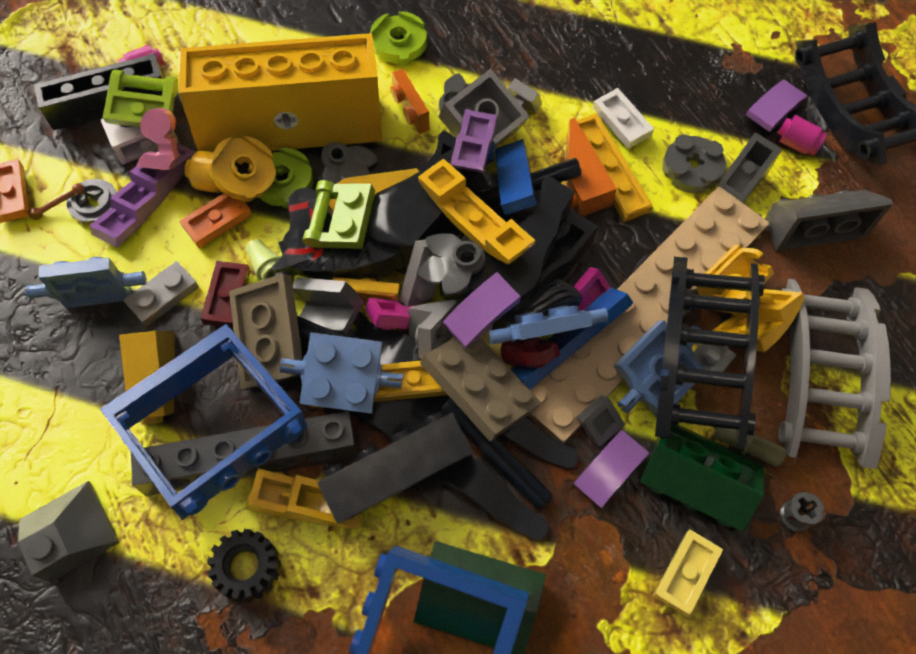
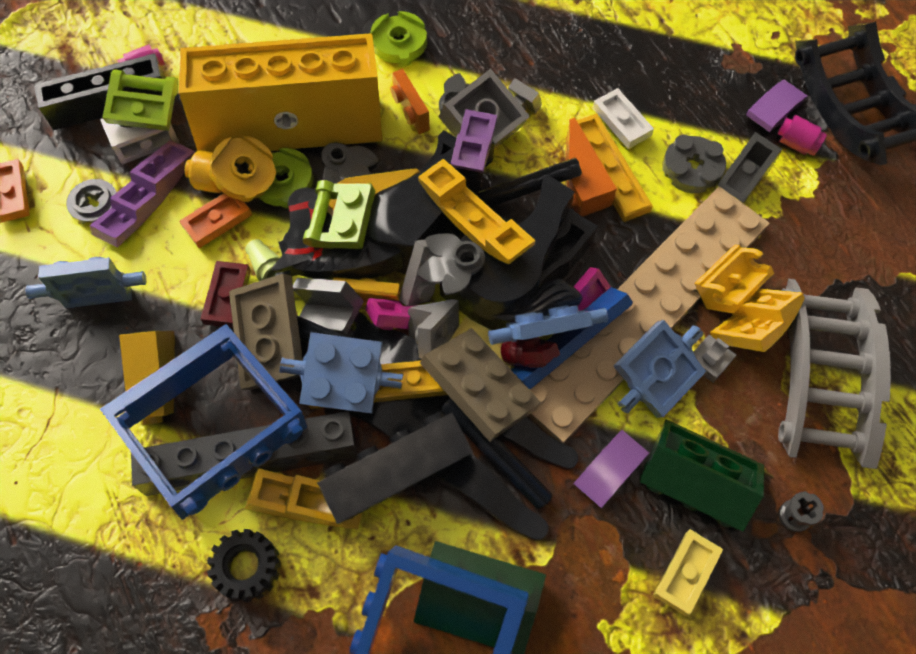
dark grey slope [17,481,120,583] -> none
dark orange hinge [28,183,85,220] -> none
light grey plate [123,261,199,327] -> none
bright pink leg [137,108,180,170] -> none
medium lavender slope [443,272,520,349] -> none
blue tile [494,139,537,215] -> none
dark grey plate [576,395,625,447] -> none
black fence [655,256,765,448] -> none
olive axle [713,427,787,467] -> none
dark grey slope [765,190,893,252] -> none

